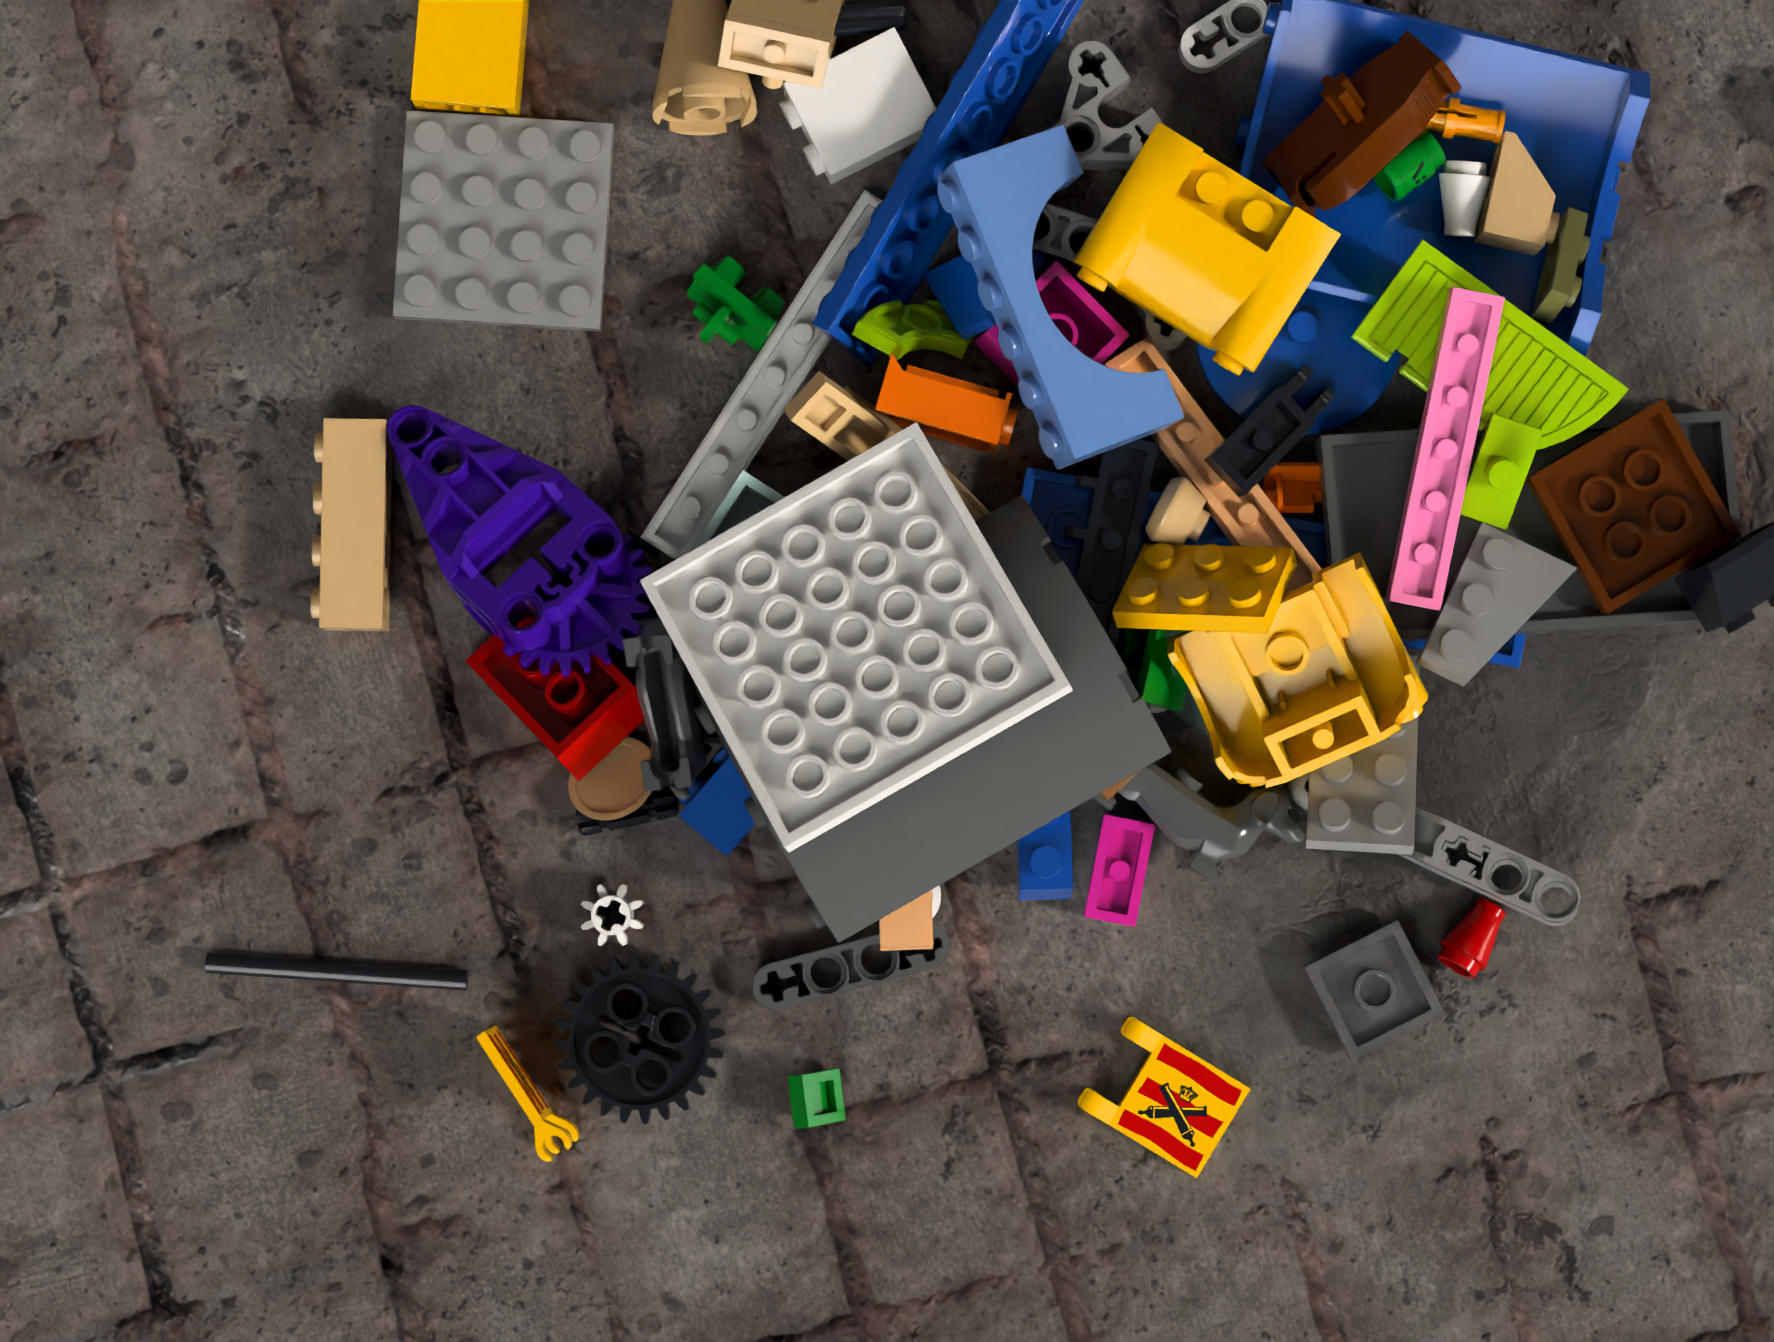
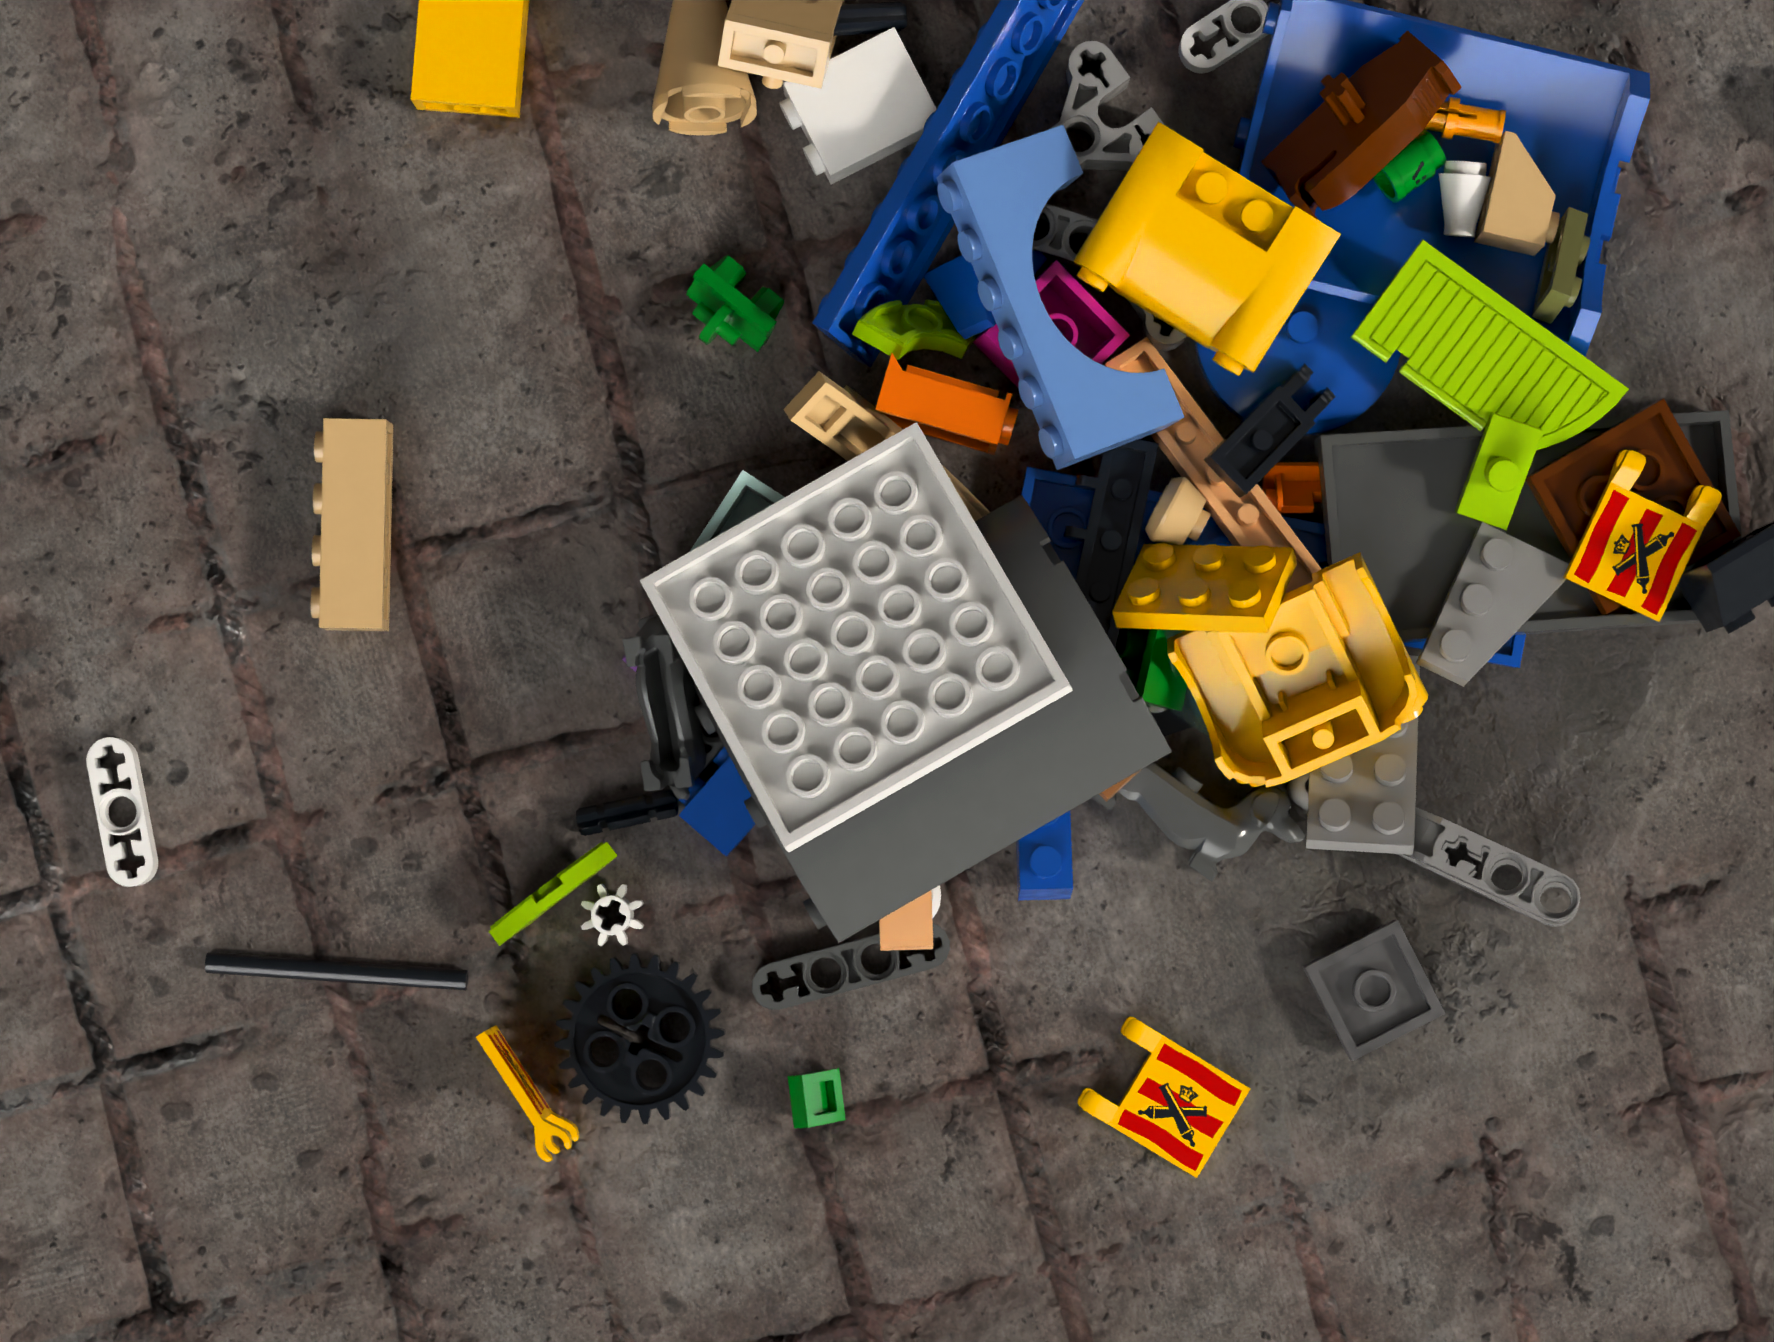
dark purple connector [387,405,652,677] -> none
light grey plate [393,110,615,332] -> none
red slope [465,617,644,781] -> none
tan piece [568,737,652,820] -> none
white tile [641,190,883,560] -> none
dark pink plate [1083,814,1155,927] -> none
bright pink plate [1385,287,1505,611] -> none
red cone [1438,898,1506,979] -> none
none -> white beam [86,737,158,887]
none -> lime tile [488,842,617,946]
none -> flag [1563,450,1722,622]

